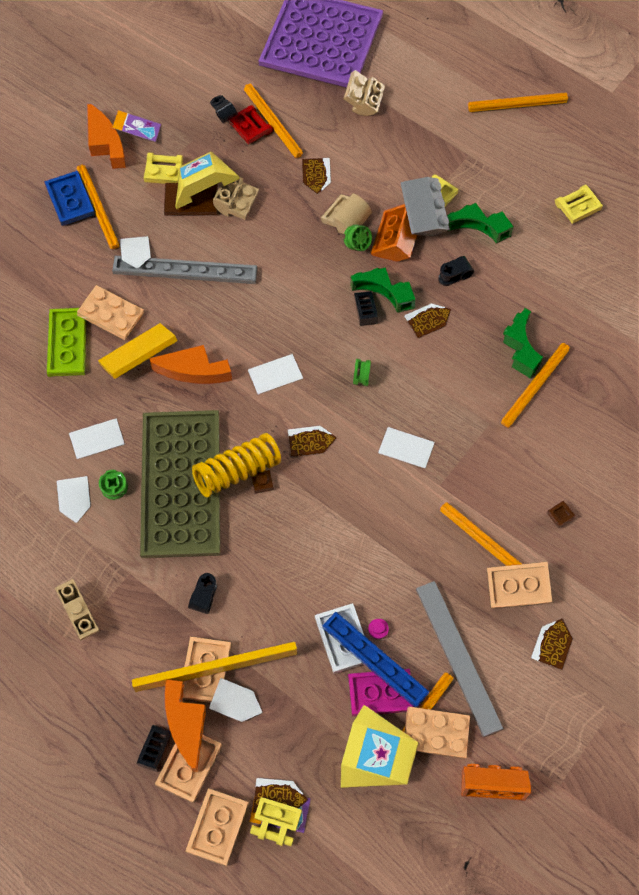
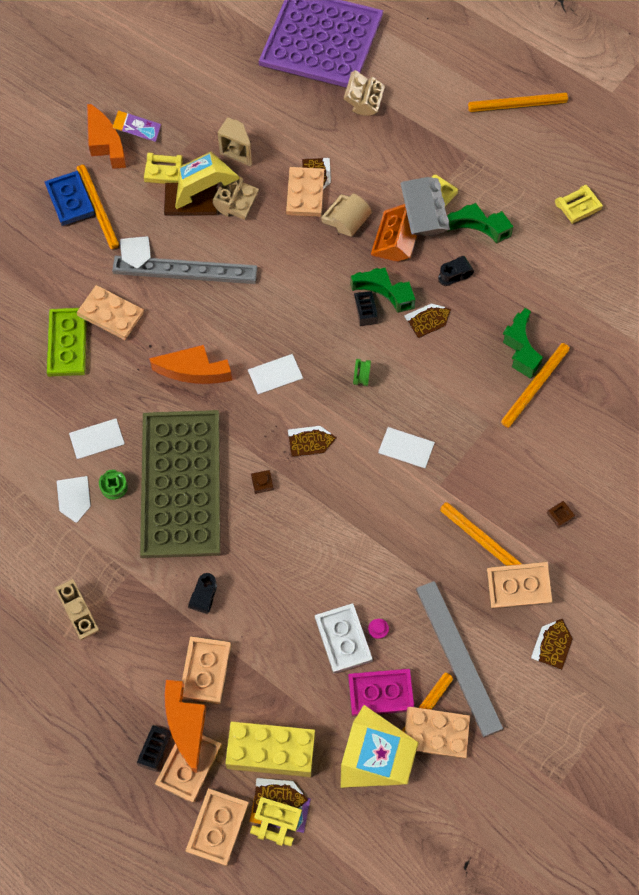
yellow tile [98,323,178,379] -> none
yellow tile [132,642,297,692] -> none
yellow piece [192,433,281,497] -> none
white sticker [209,678,262,722] -> none
black piece [210,95,238,124] -> none
red plate [229,105,273,145] -> none
light orange axle [244,83,303,158] -> none
blue tile [322,611,429,708] -> none
bright green wheel [343,225,372,251] -> none
orange slope [461,764,531,801] -> none
none -> tan slope [218,117,252,166]
none -> light yellow brick [225,722,315,777]
none -> light nougat plate [286,167,324,217]

